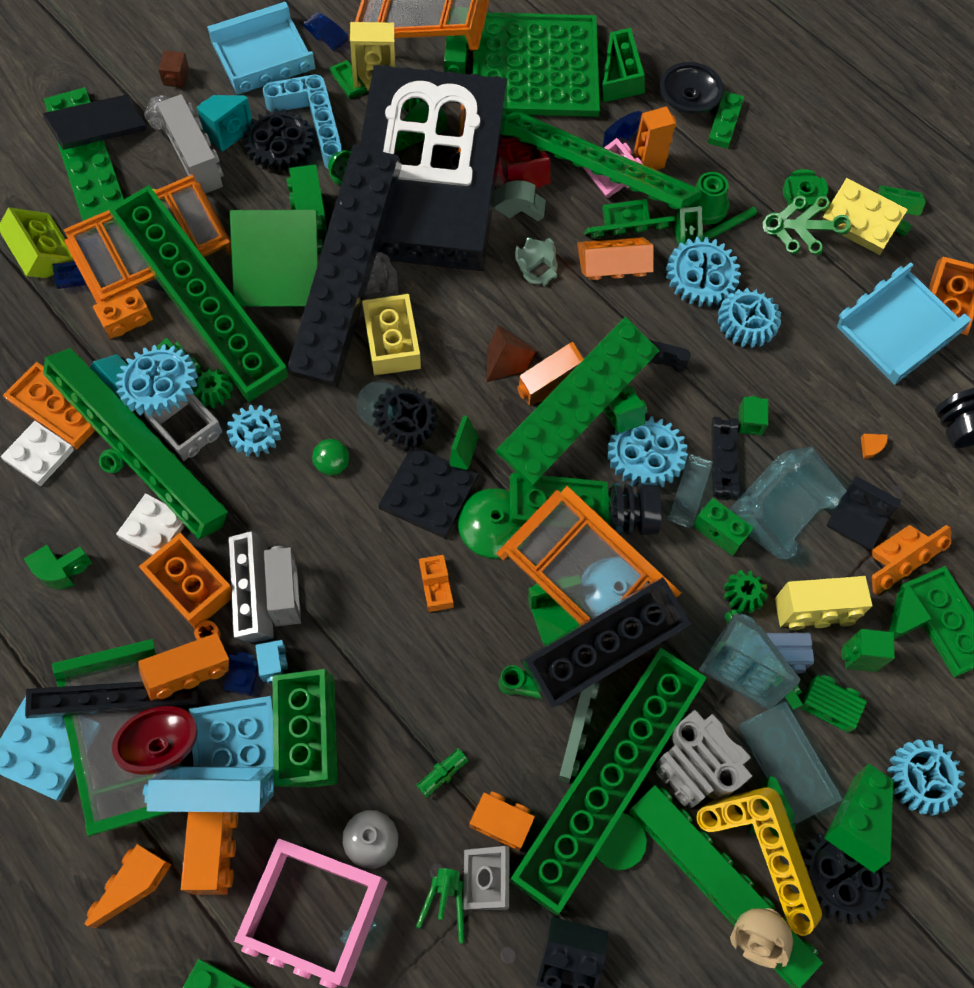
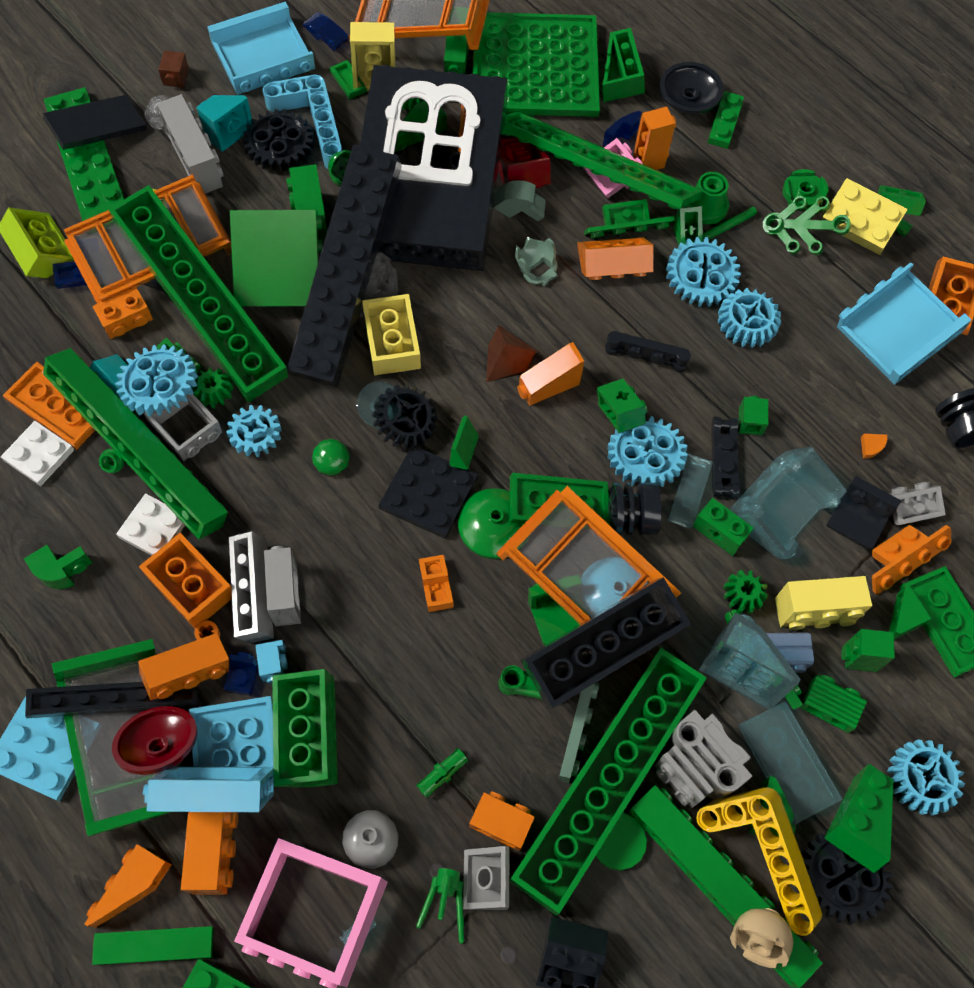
green plate [495,316,659,486] -> none
none -> green tile [92,926,214,965]
none -> light grey bracket [889,482,945,525]

